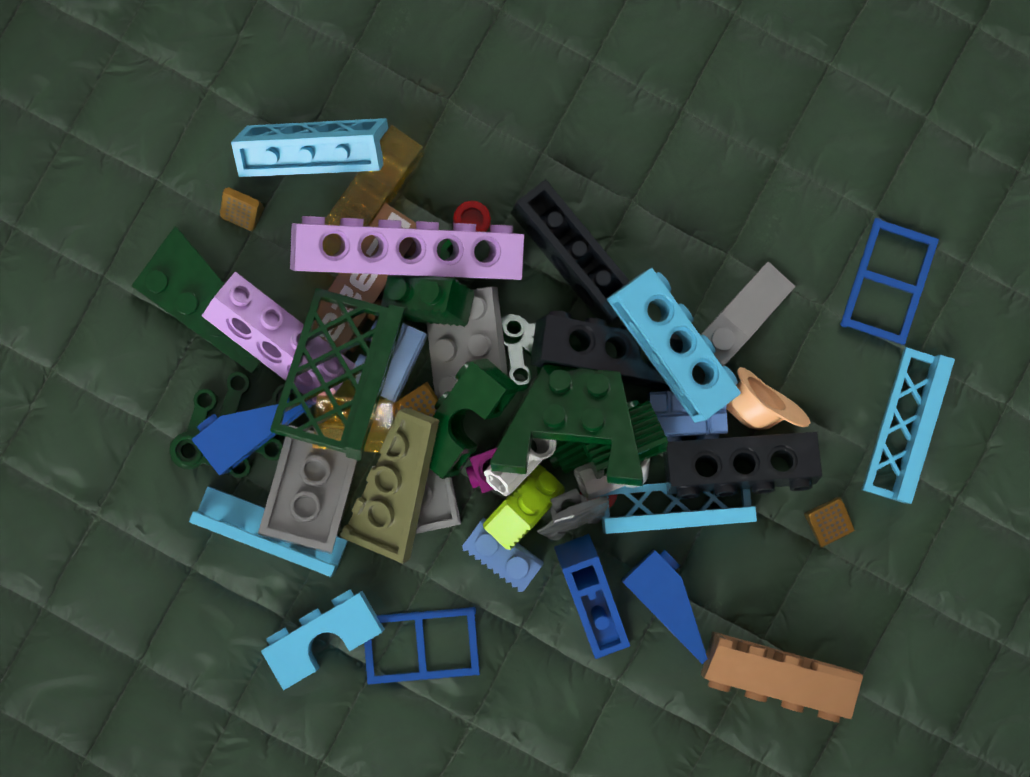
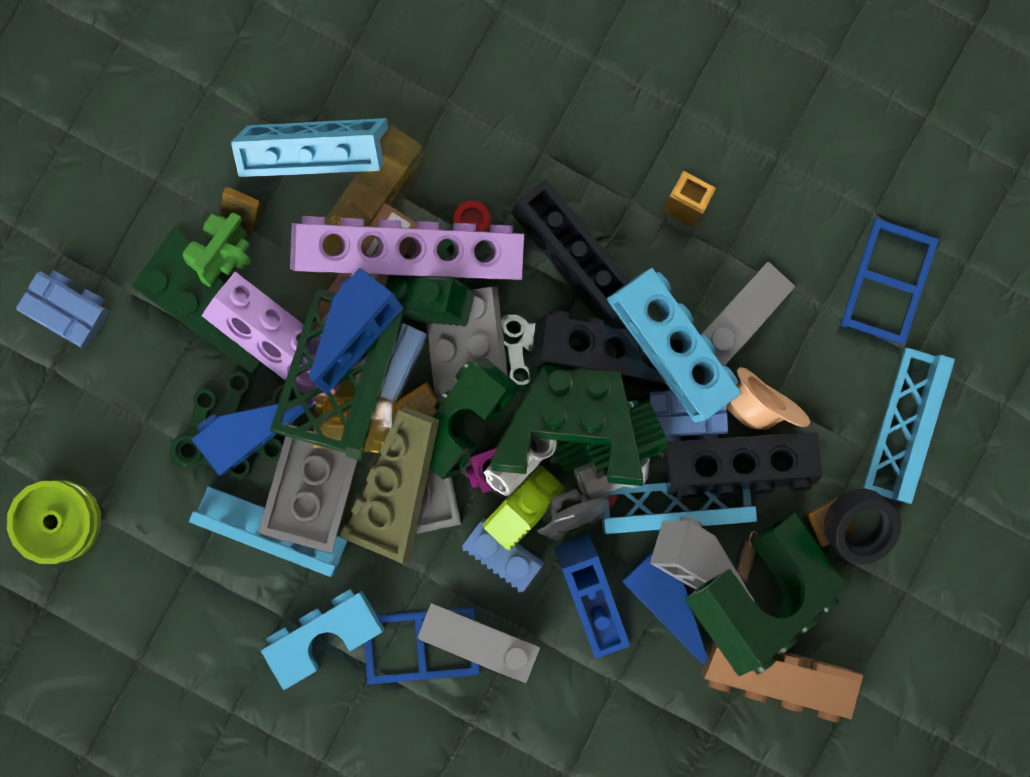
none -> lime wheel [7,480,101,564]
none -> medium blue brick [16,270,110,350]
none -> bright green hips [183,212,251,287]
none -> blue slope [309,268,403,395]
none -> light grey slope [417,603,540,683]
none -> light grey slope [650,517,754,601]
none -> pearl gold slope [663,171,716,228]
none -> dark green arch [684,512,847,676]
none -> tan piece [736,531,757,583]
none -> black tyre [824,488,901,565]

